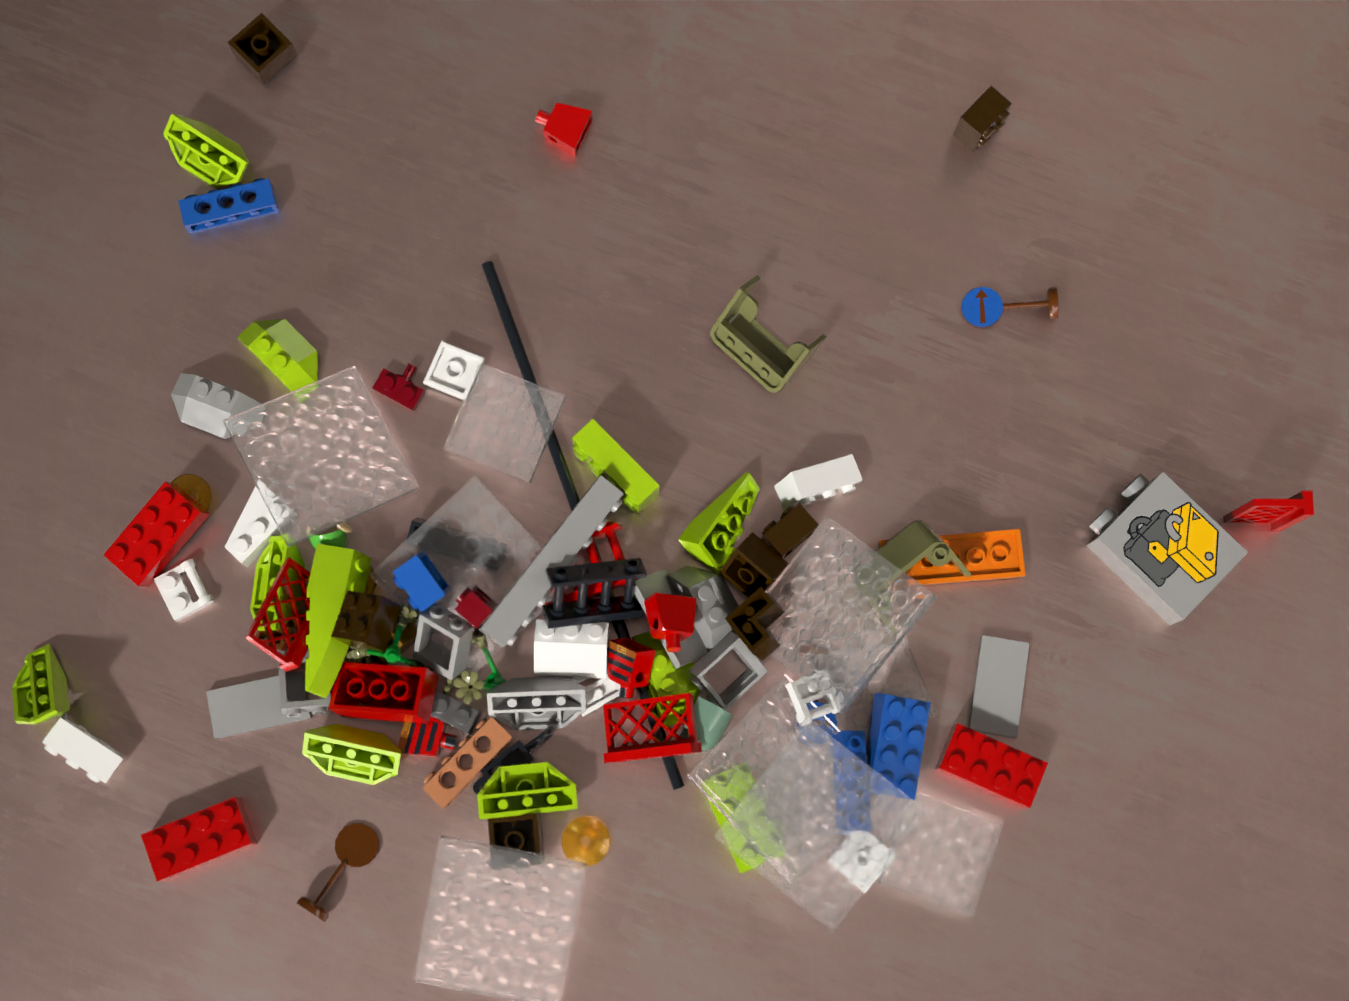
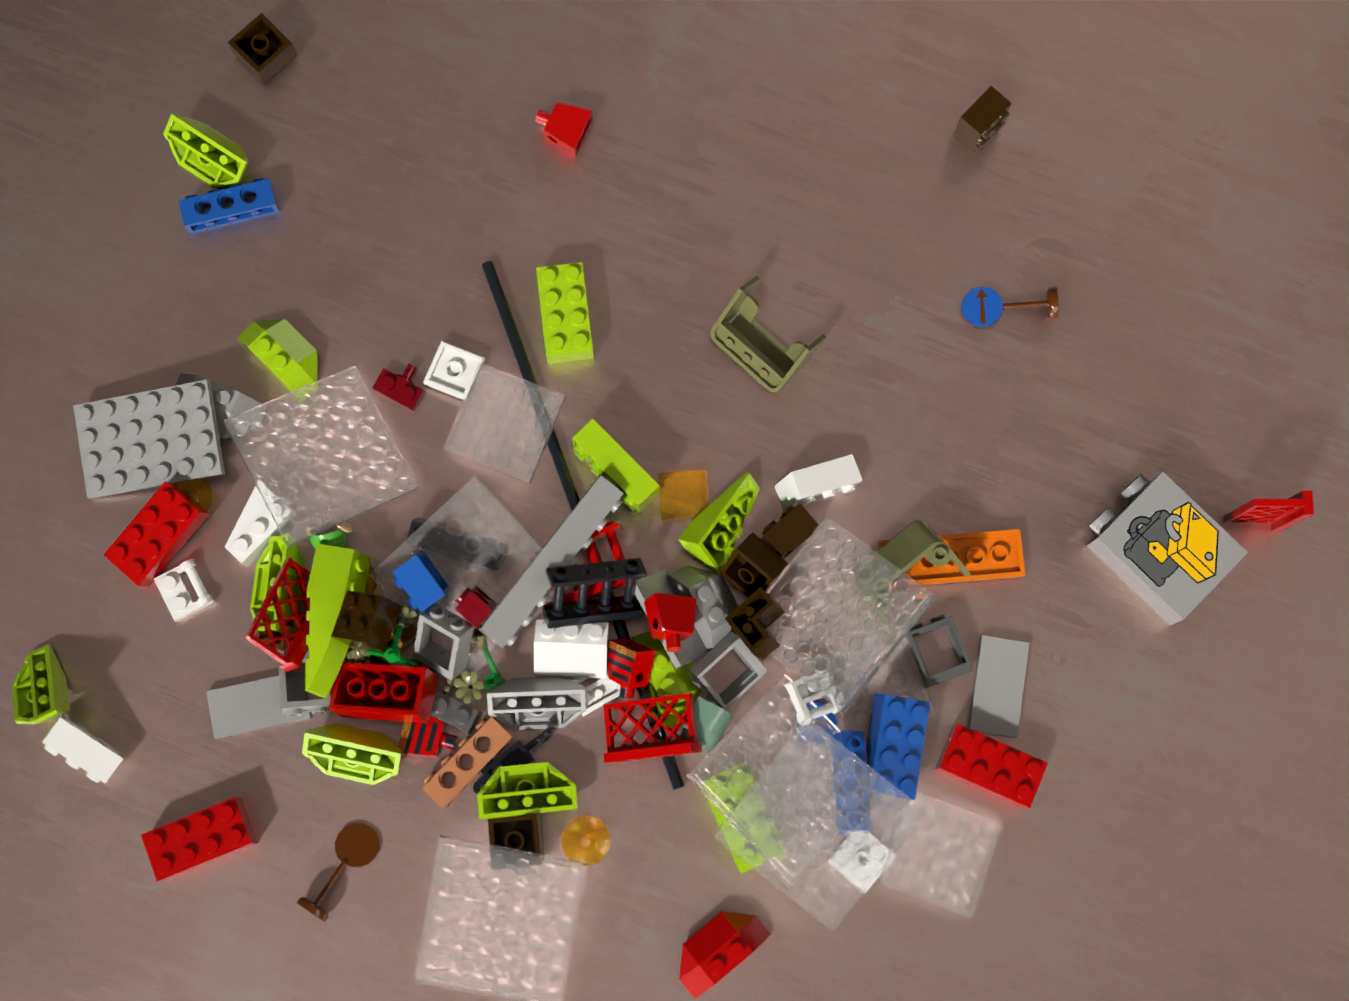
none -> light grey plate [73,379,225,499]
none -> lime brick [536,262,594,364]
none -> clear yellow plate [658,470,708,521]
none -> red wedge [679,912,771,999]
none -> dark grey window [904,614,974,689]

